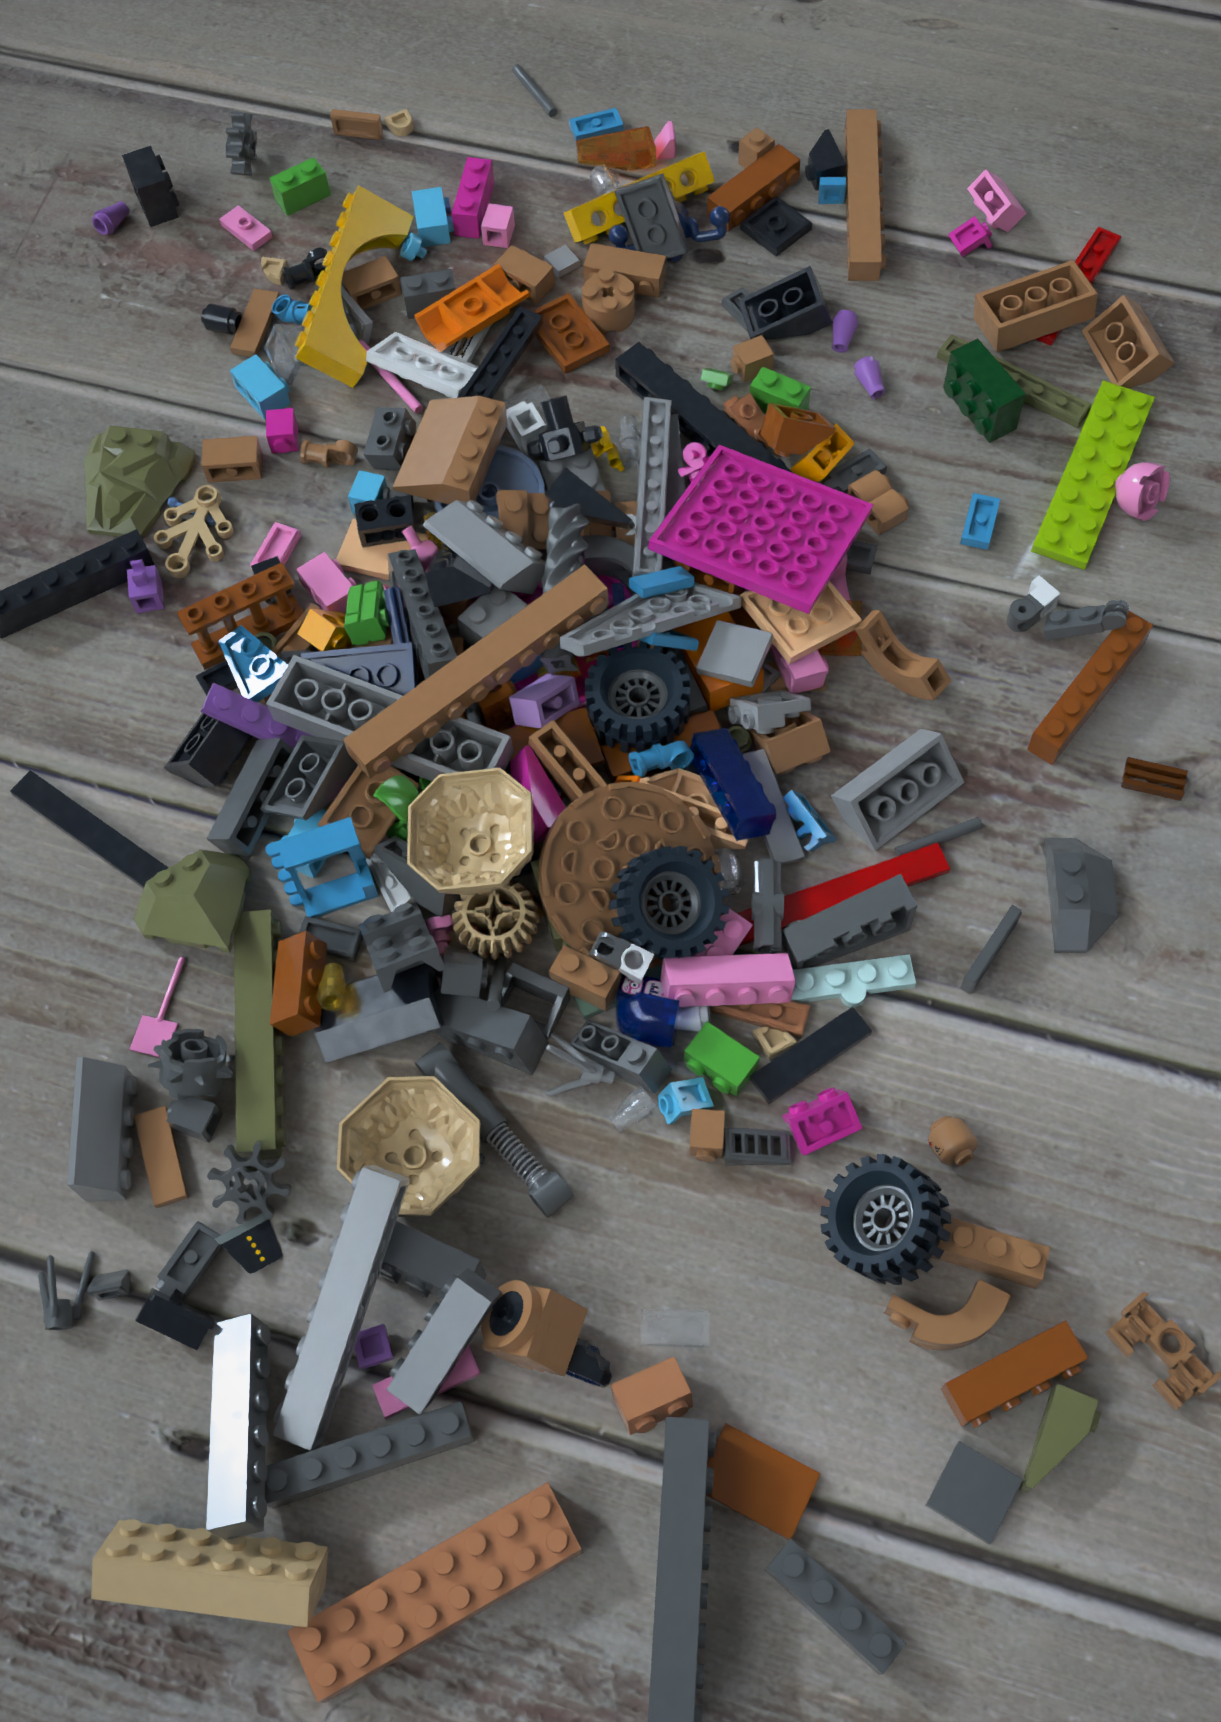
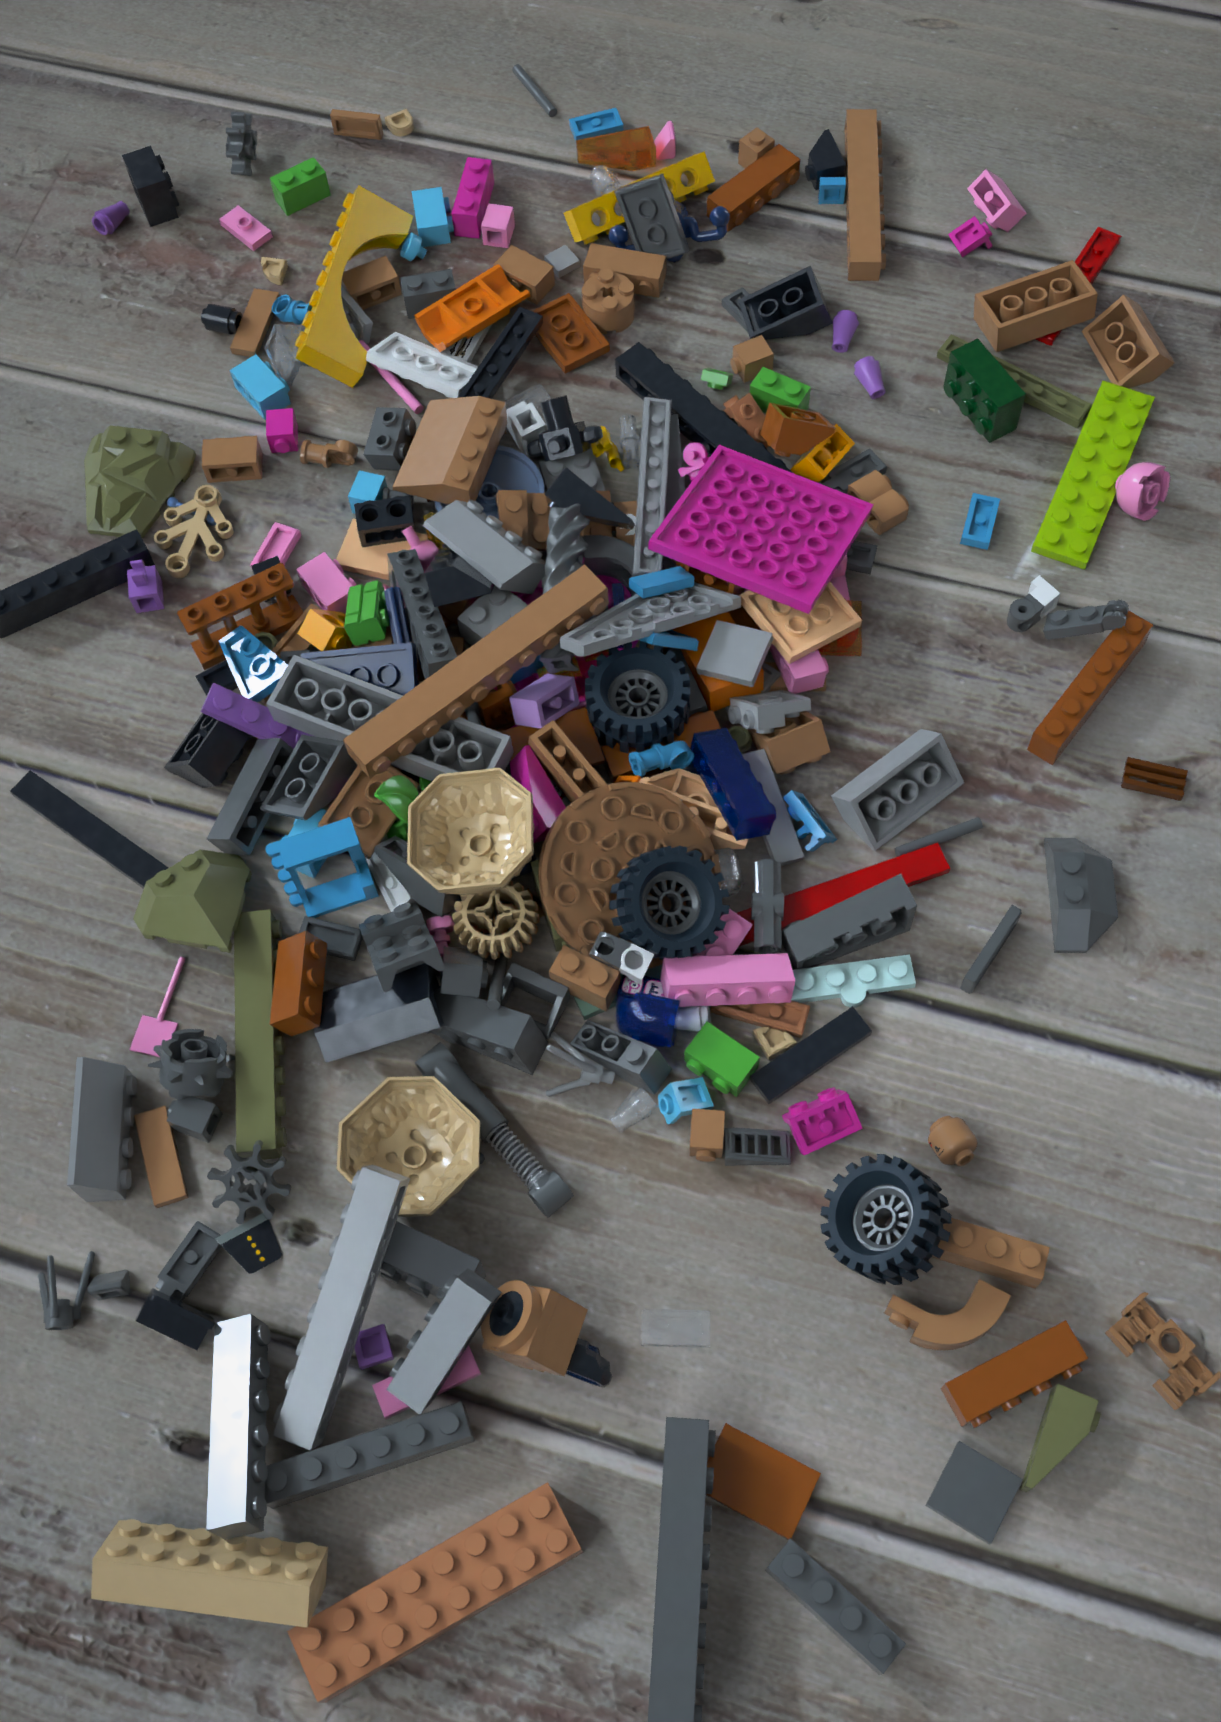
black connector [282,247,327,290] -> none
clear yellow cone [316,963,349,1011] -> none
nougat brick [611,1357,693,1435] -> none
black tile [740,196,812,257] -> none
medium nougat arch [855,610,951,701] -> none

